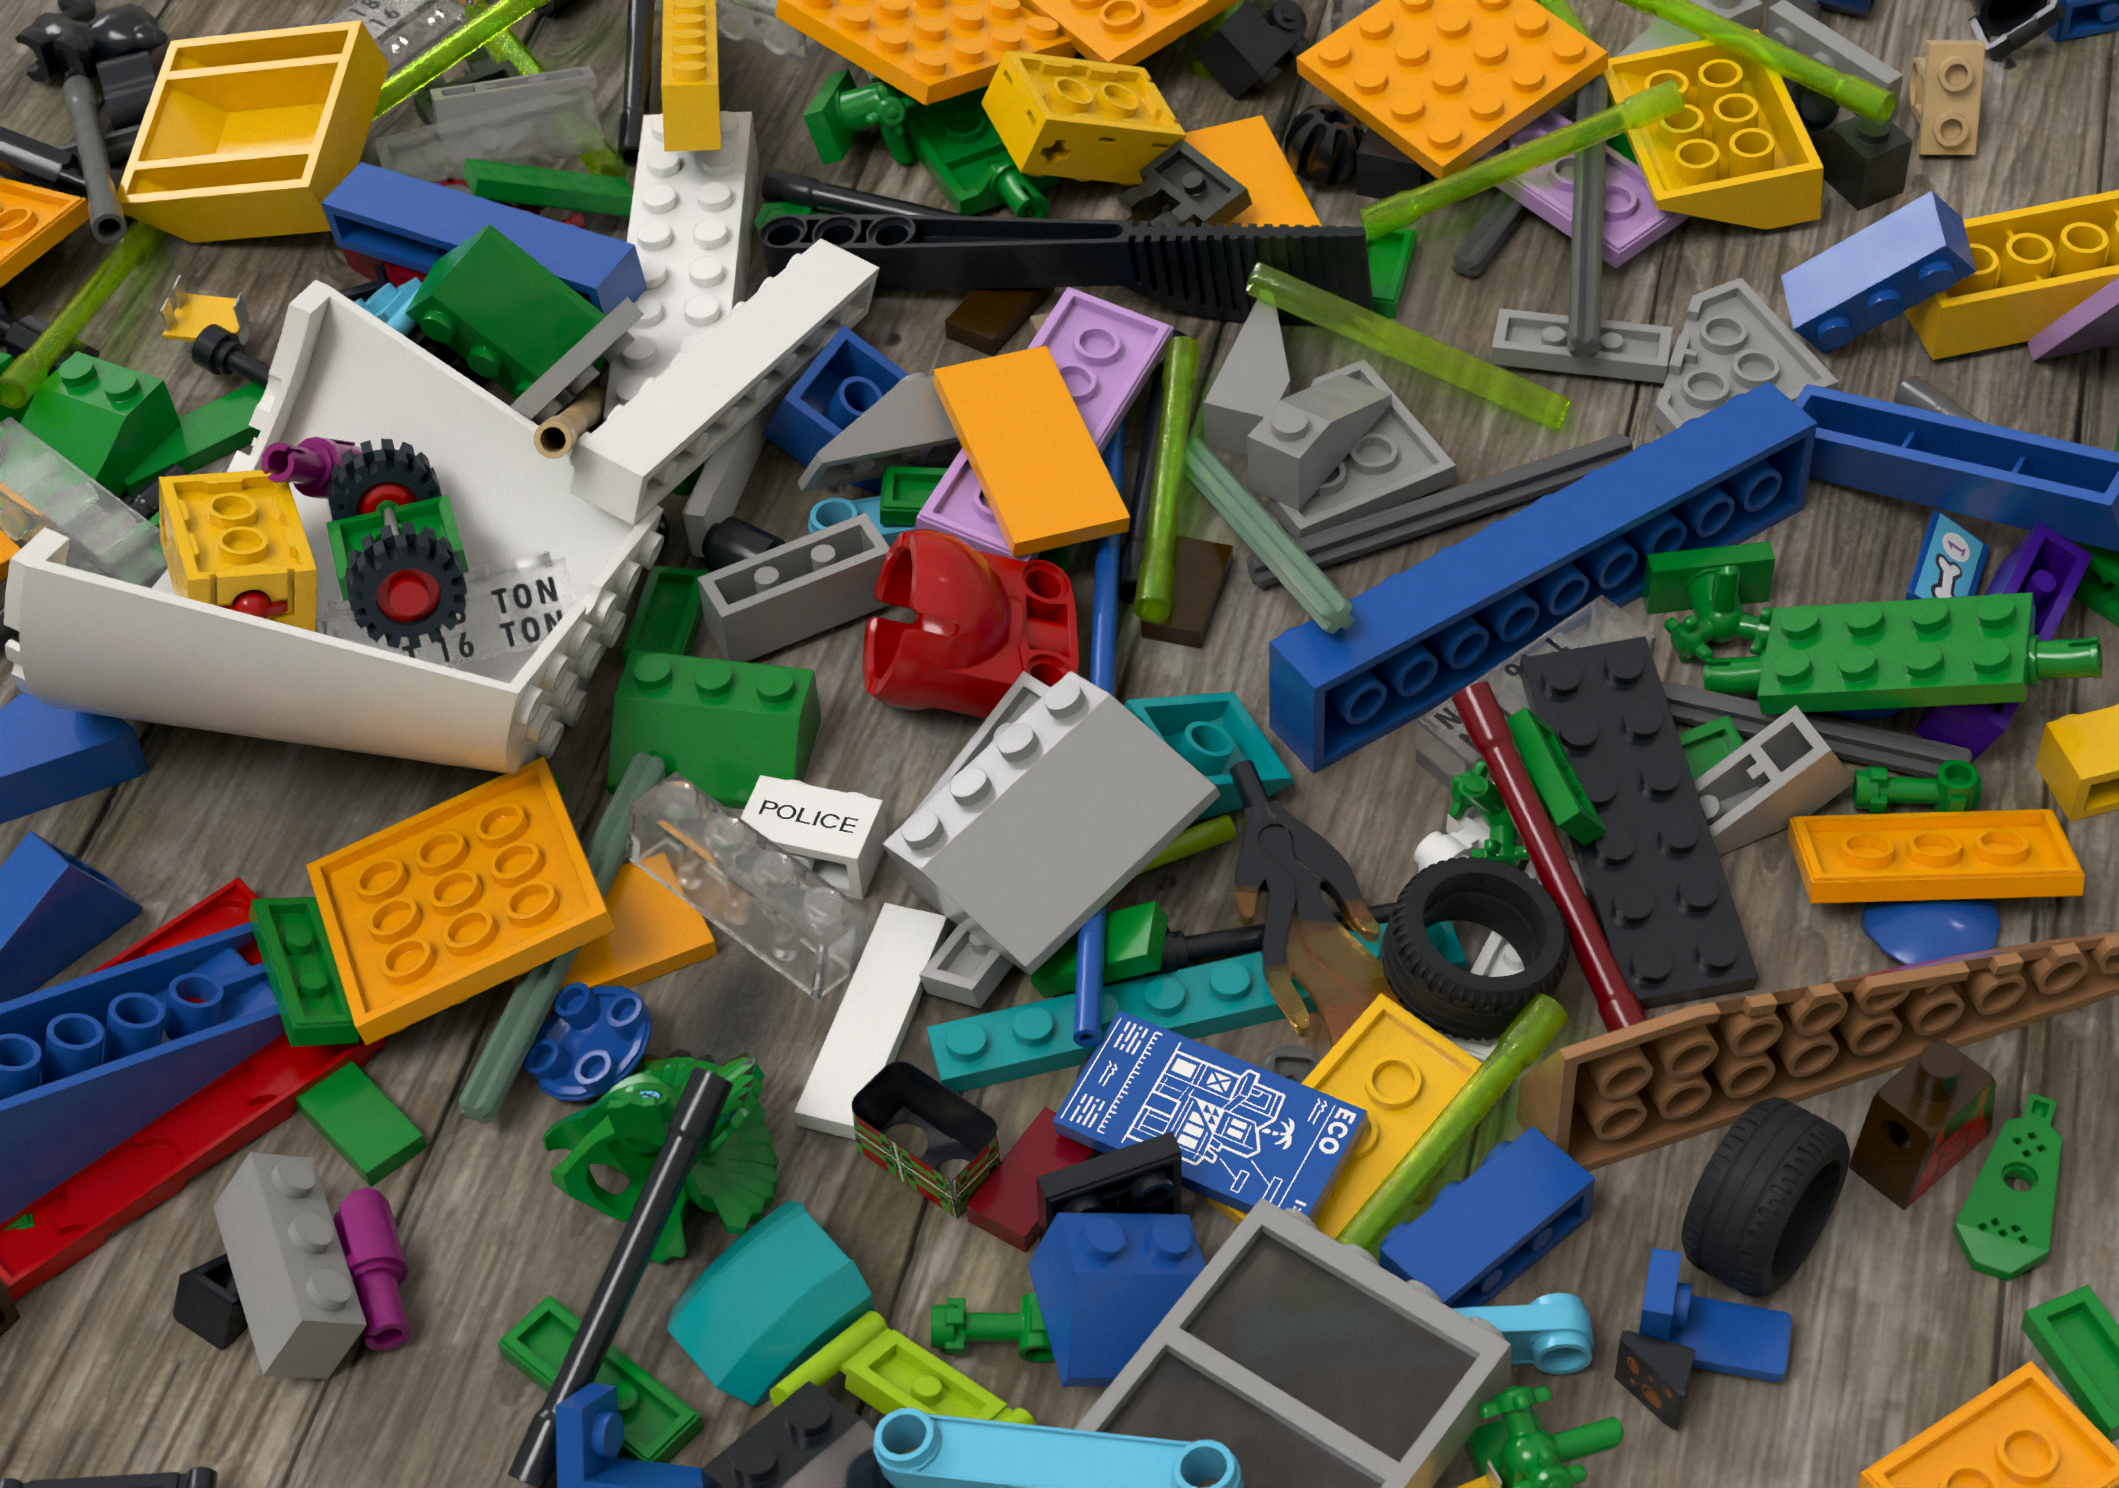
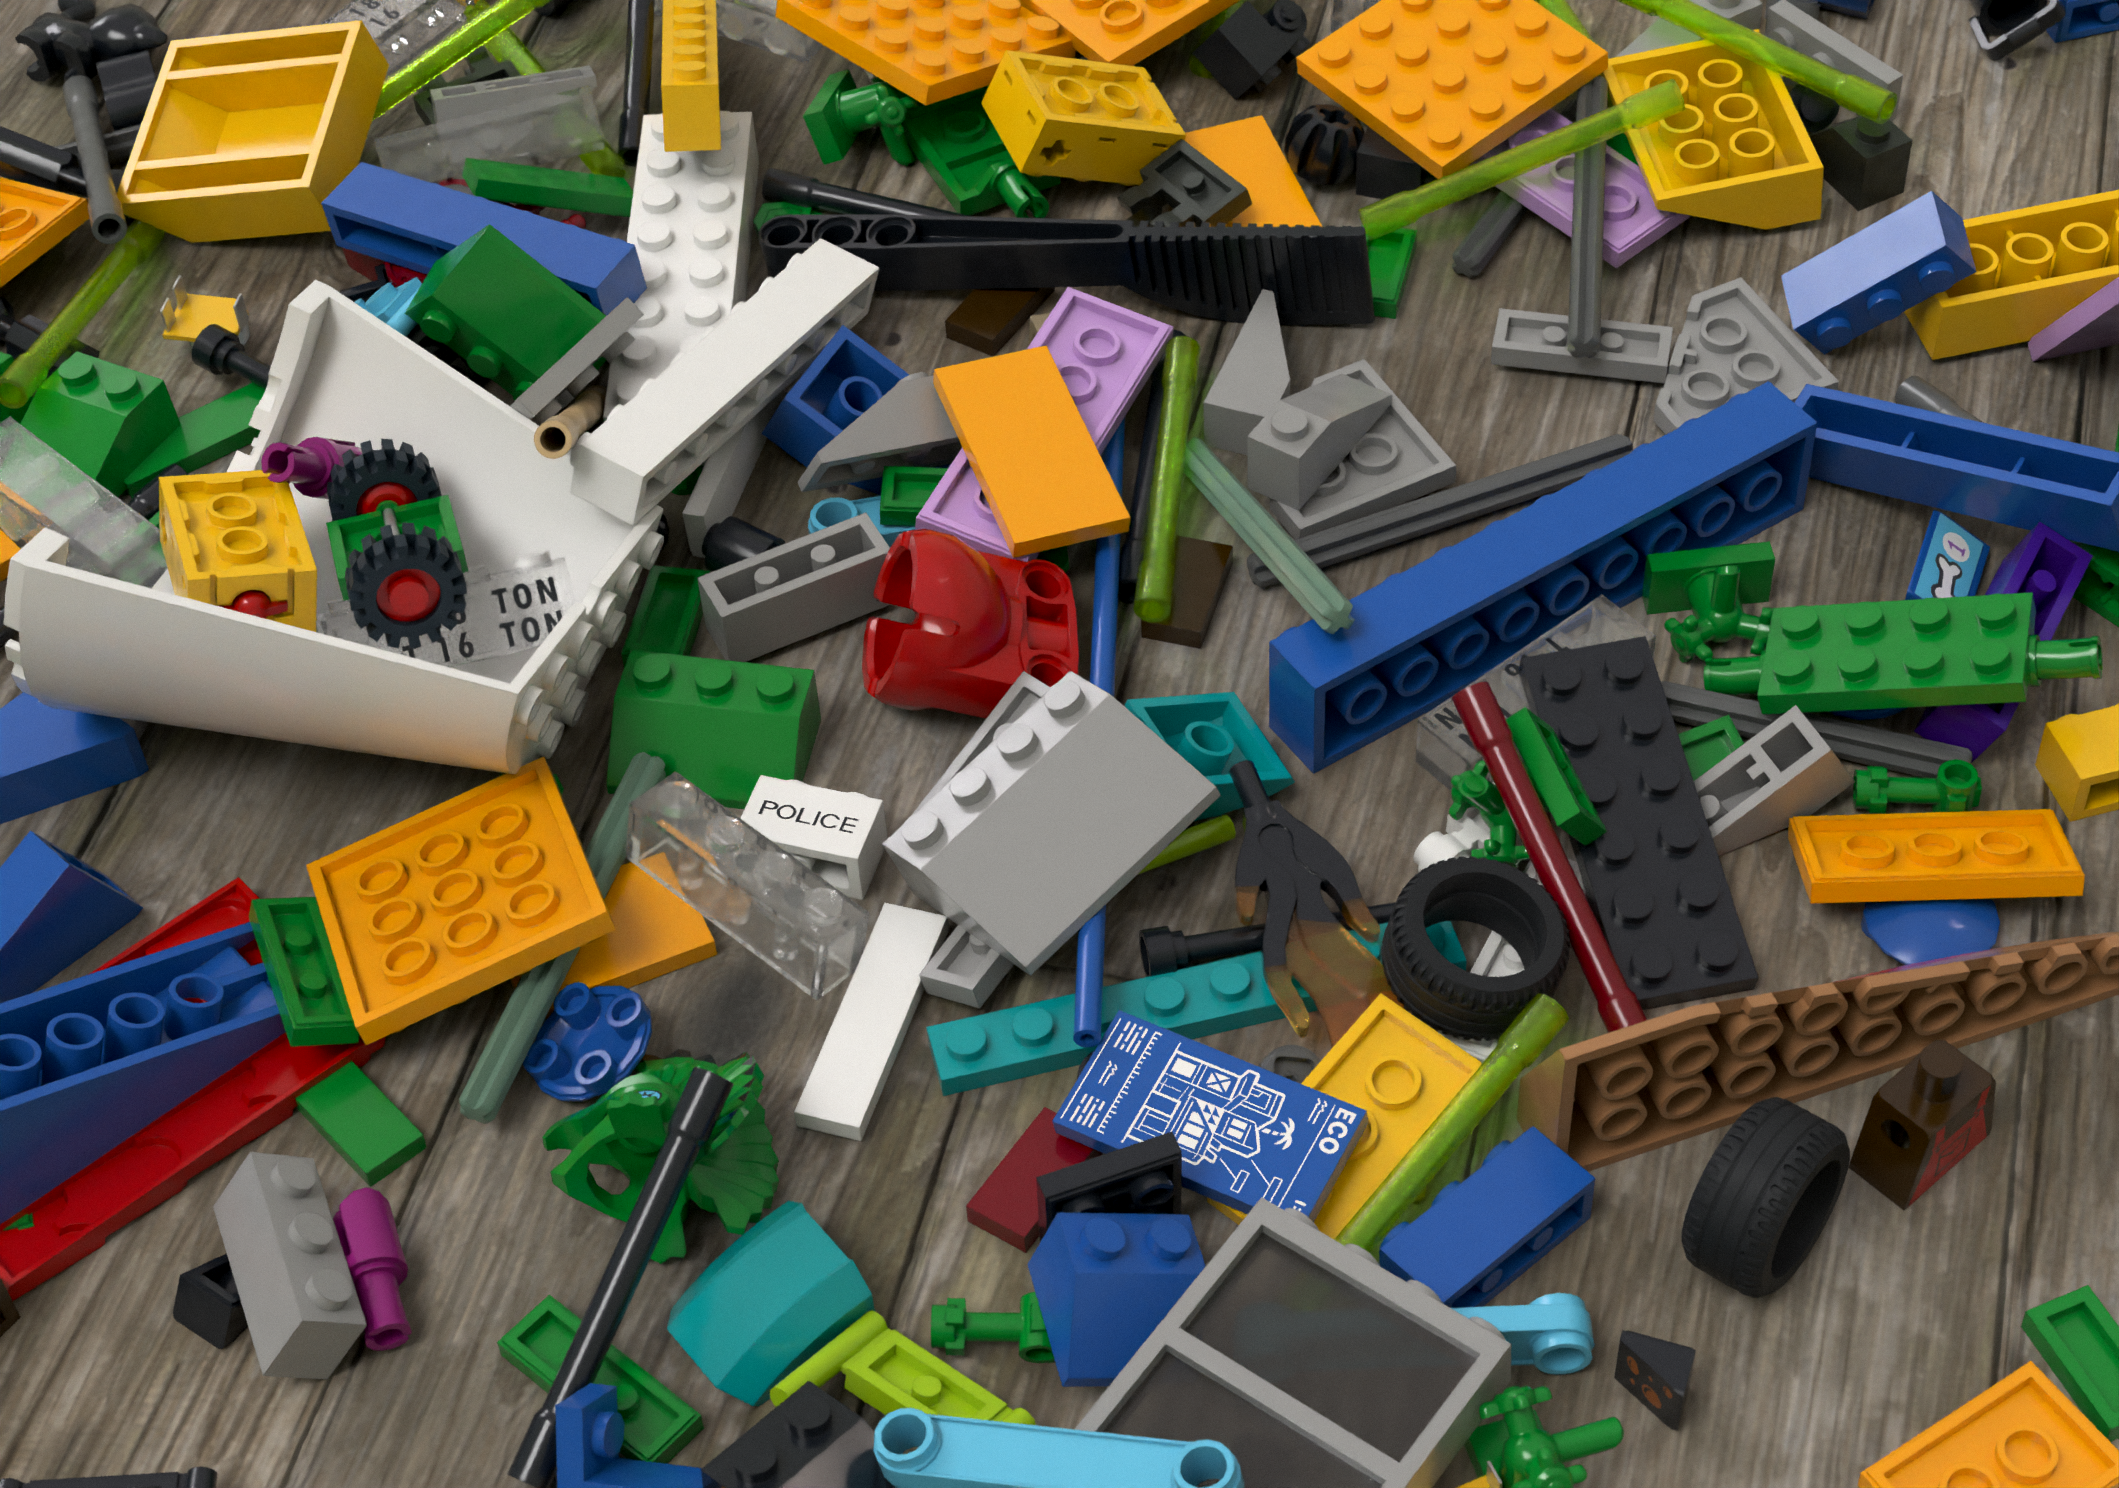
black piece [852,1061,1002,1219] -> none
green tile [1030,901,1168,998] -> none
clear neon green axle [1246,263,1571,430] -> none
blue bracket [1639,1248,1792,1382] -> none
tan pin [1909,40,1985,155] -> none
green piece [1953,1093,2062,1281] -> none

